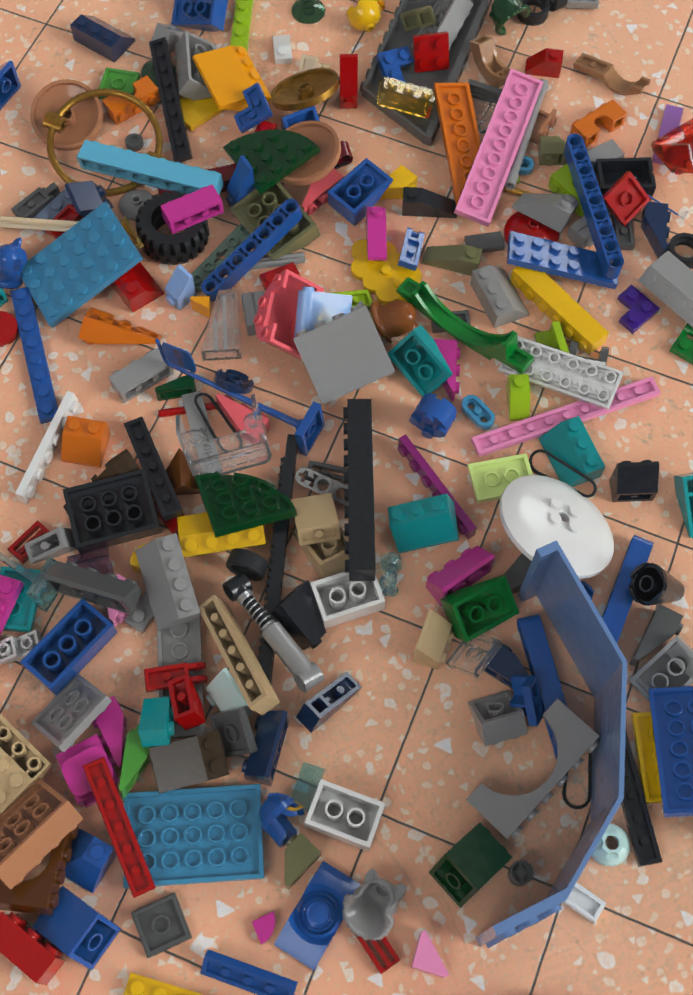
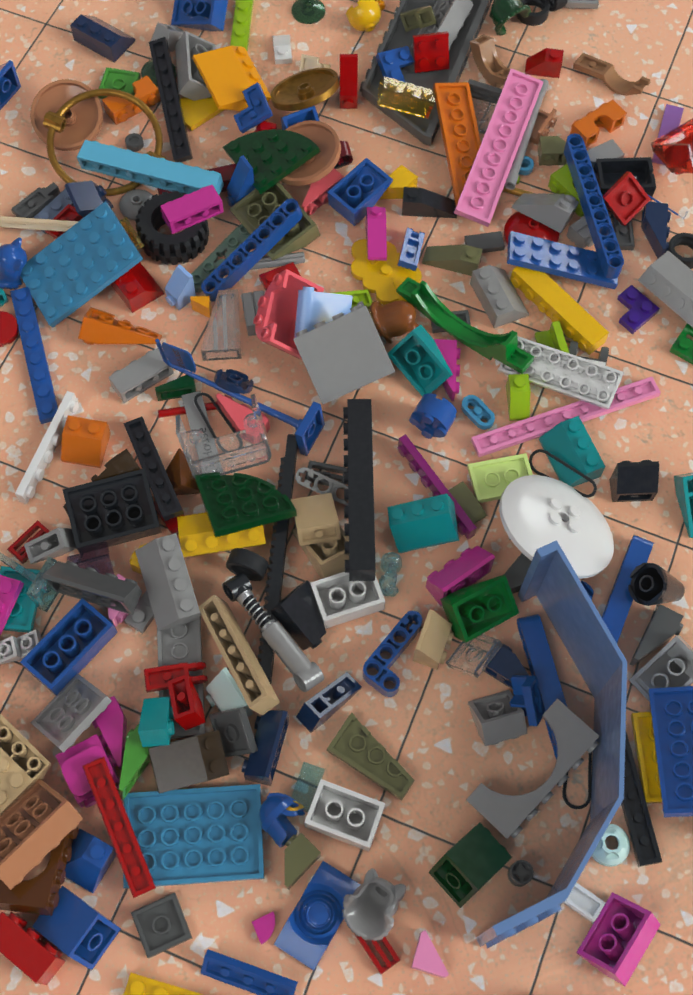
none -> olive wing [327,712,414,800]
none -> blue beam [363,611,423,697]
none -> olive slope [448,482,487,524]
none -> dark pink slope [576,892,661,986]

